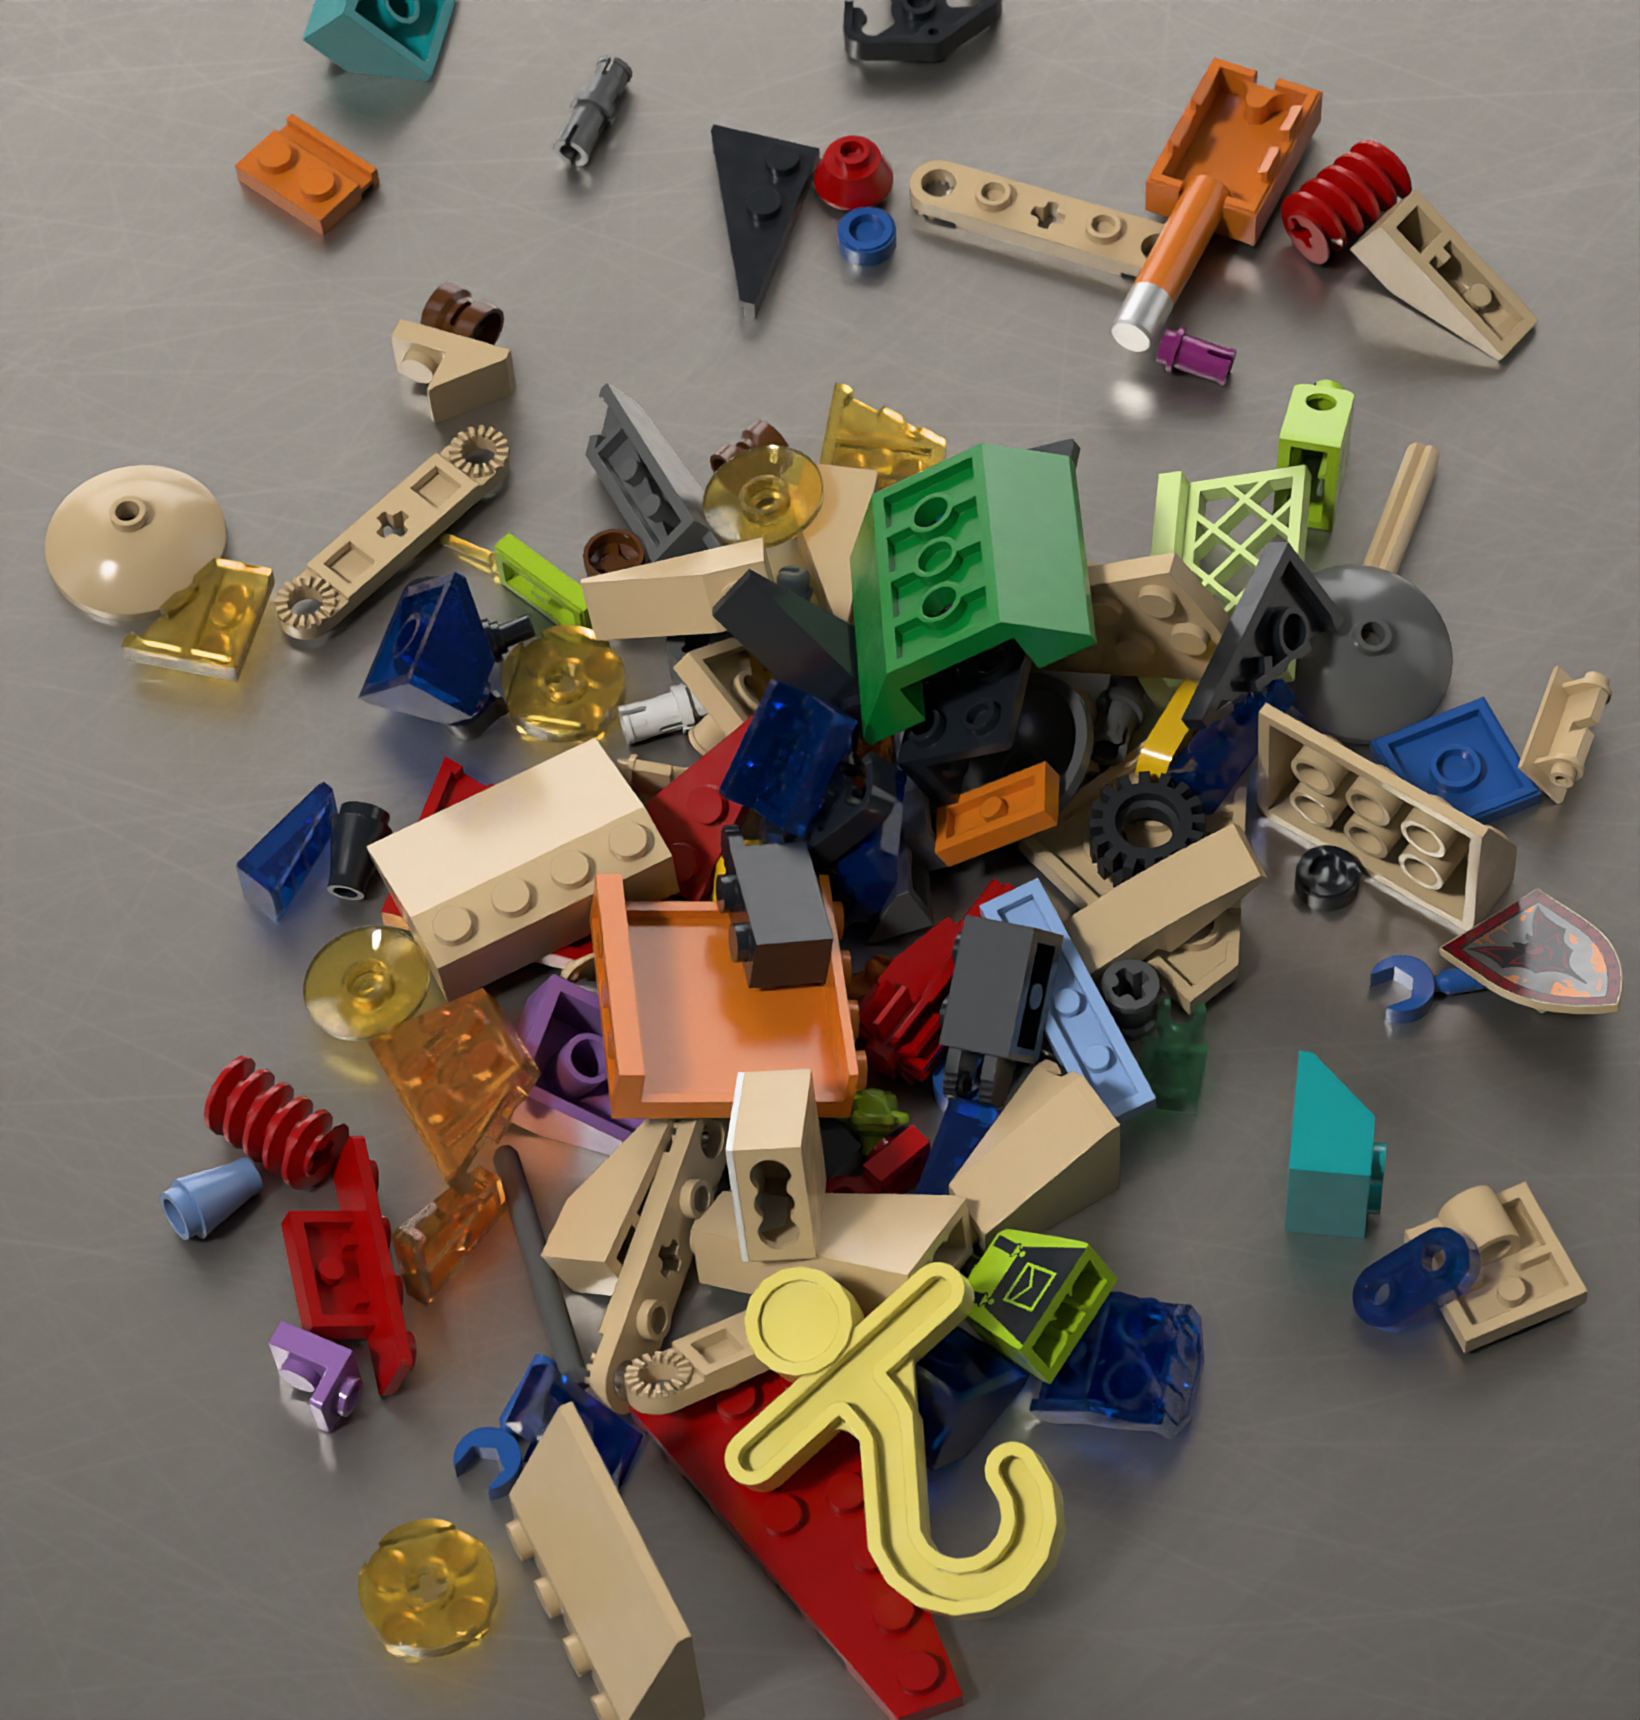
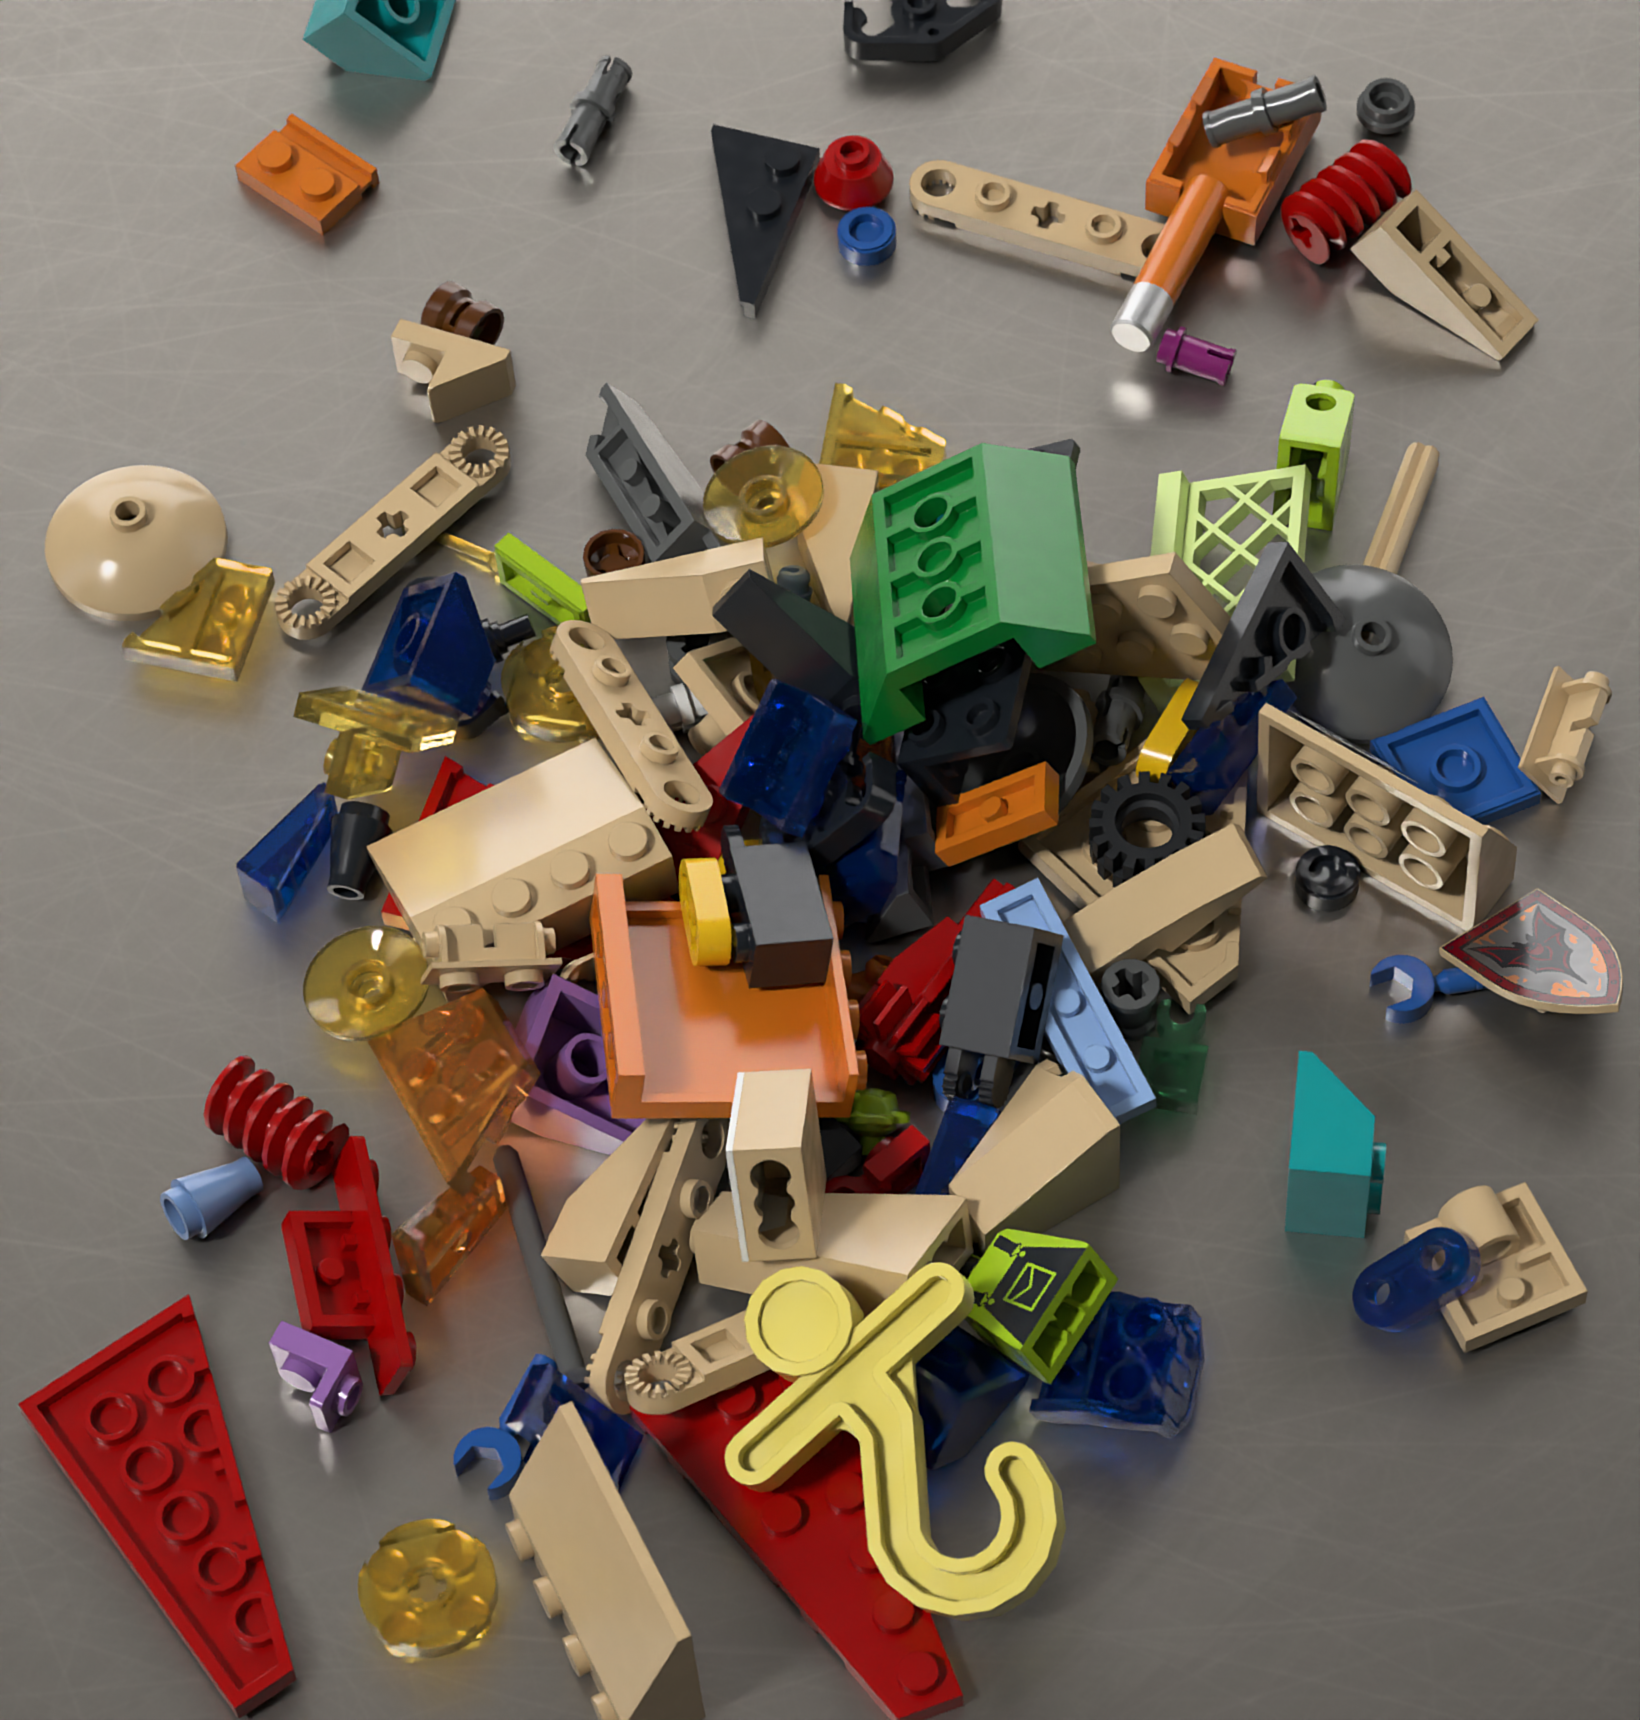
none -> red wing [18,1294,297,1719]
none -> clear yellow bracket [293,685,458,800]
none -> tan hinge [421,921,562,993]
none -> tan piece [549,620,713,833]
none -> yellow beam [679,857,731,967]
none -> dark grey pin [1202,75,1327,148]
none -> sticker [1276,702,1417,783]
none -> dark grey plate [1356,78,1415,134]

